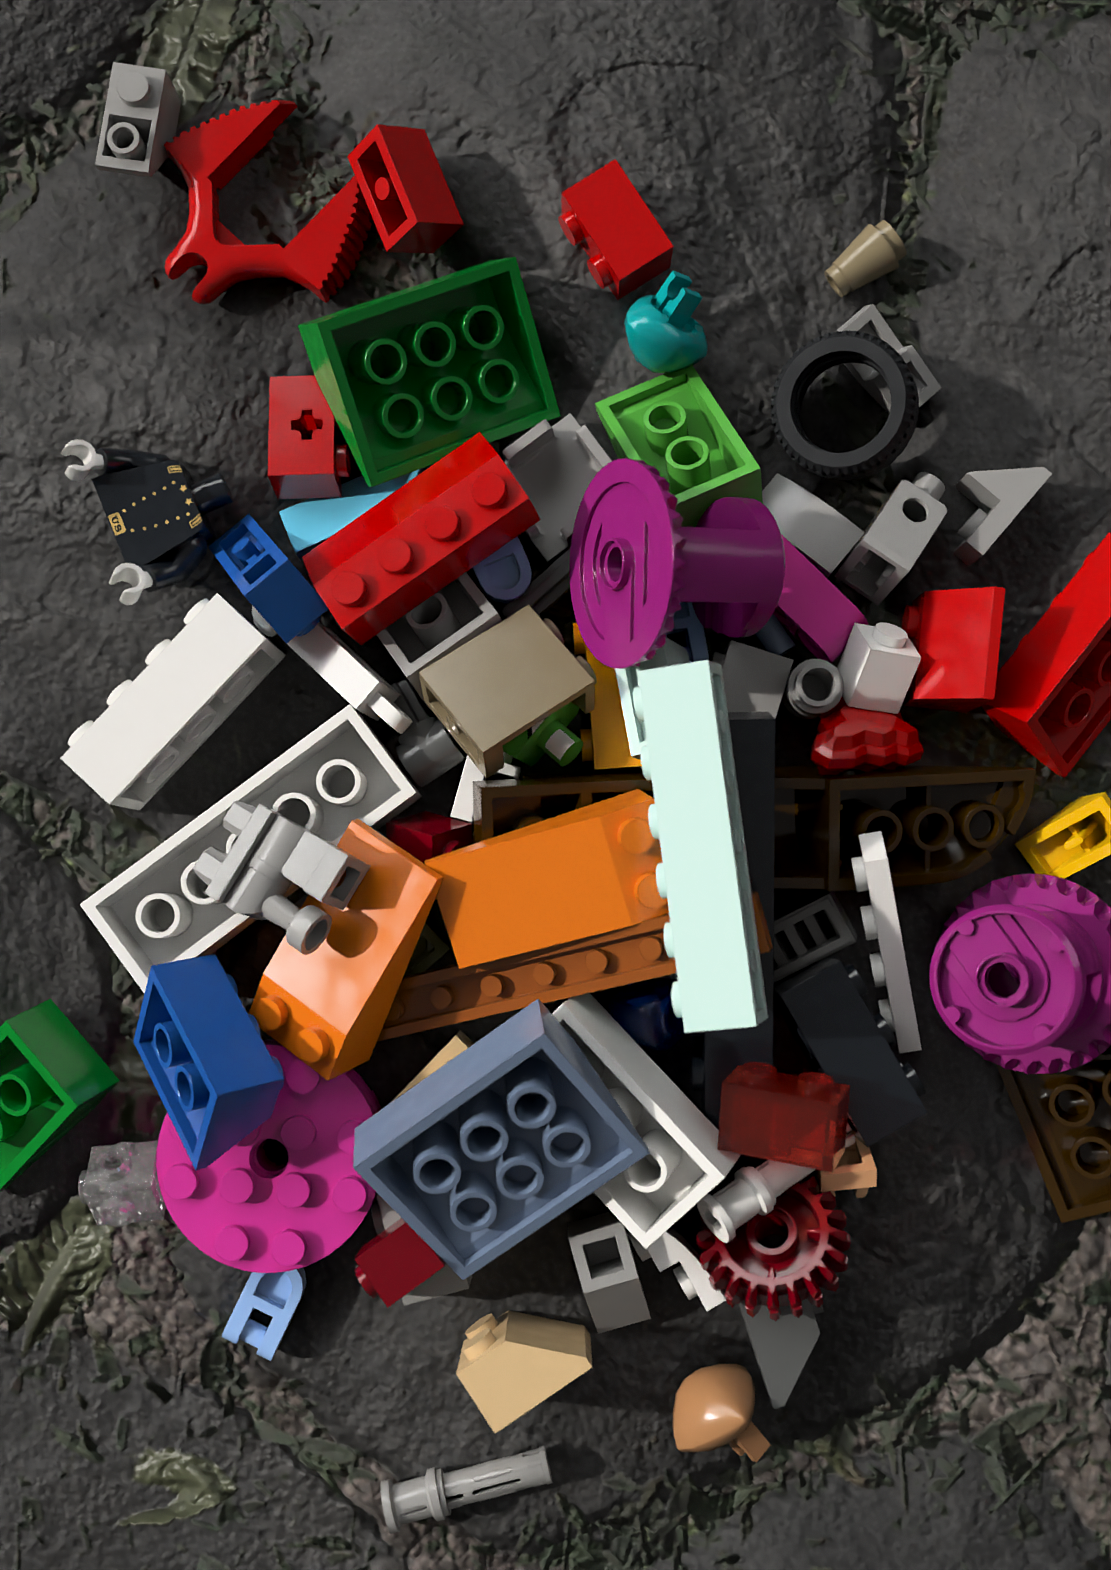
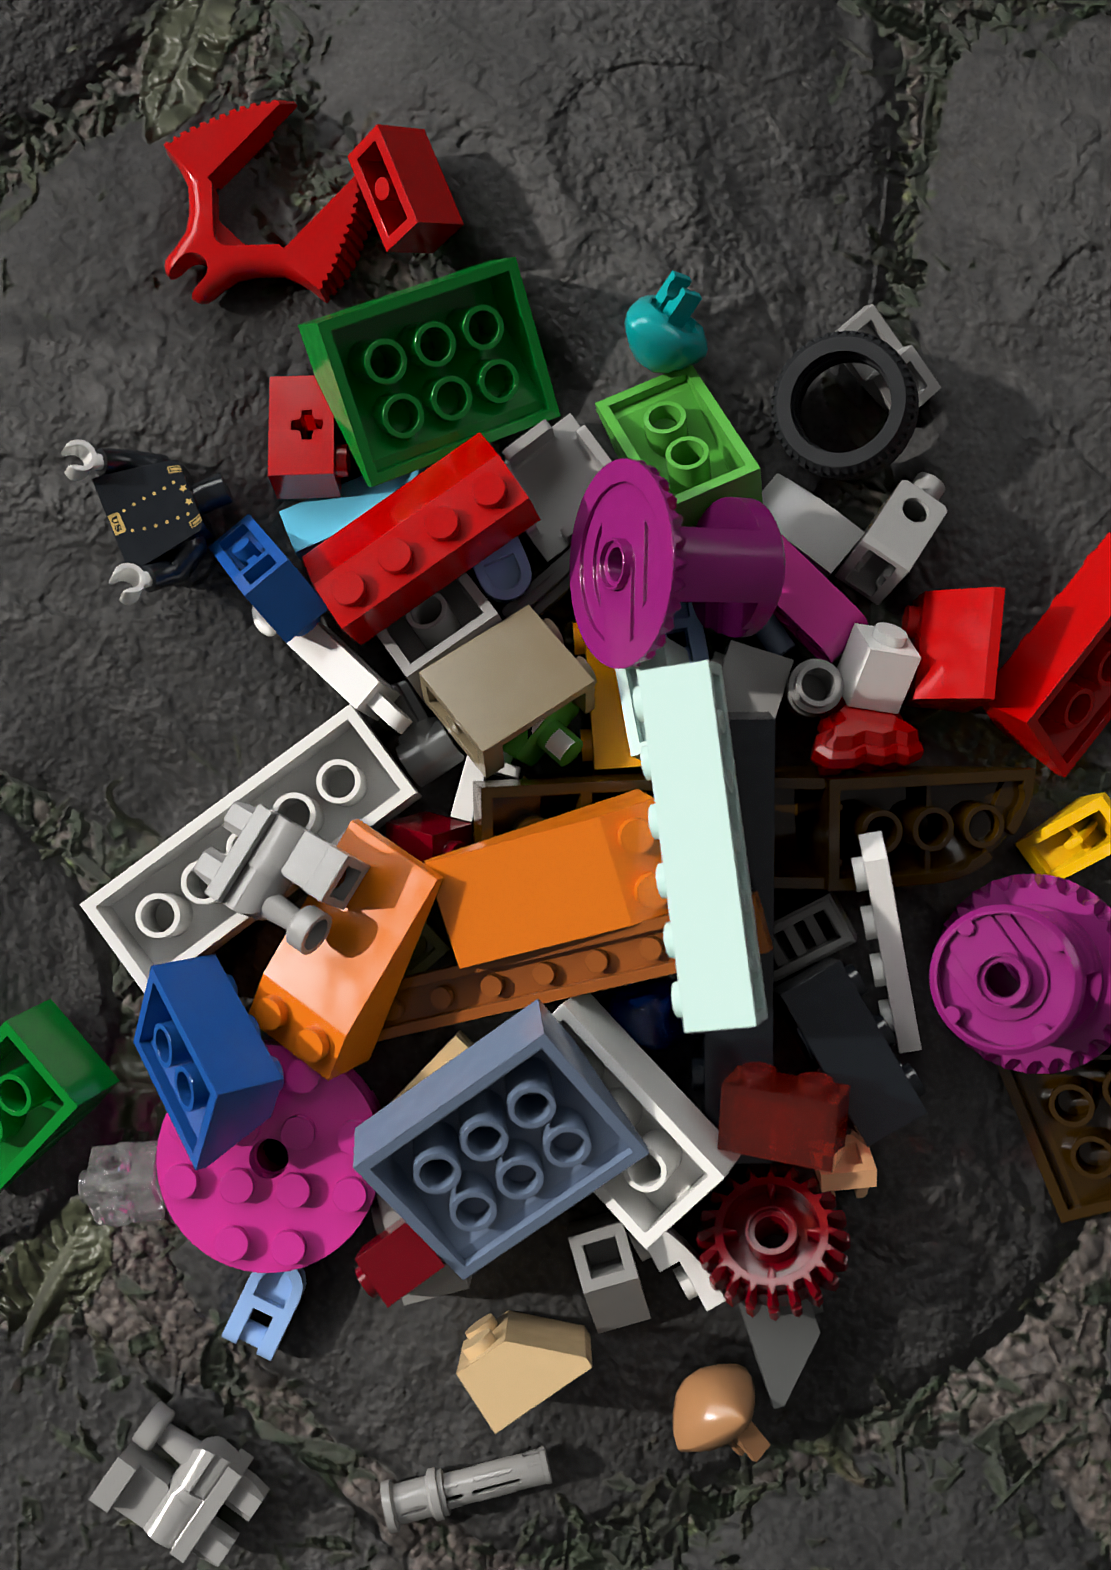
white brick [60,593,286,810] -> none
light grey slope [95,62,181,177] -> none
red brick [558,159,674,300] -> none
white pin [697,1113,855,1243] -> none
dark tan cone [824,220,907,298] -> none
light grey slope [953,467,1052,566] -> none
none -> light grey hips [89,1400,270,1567]

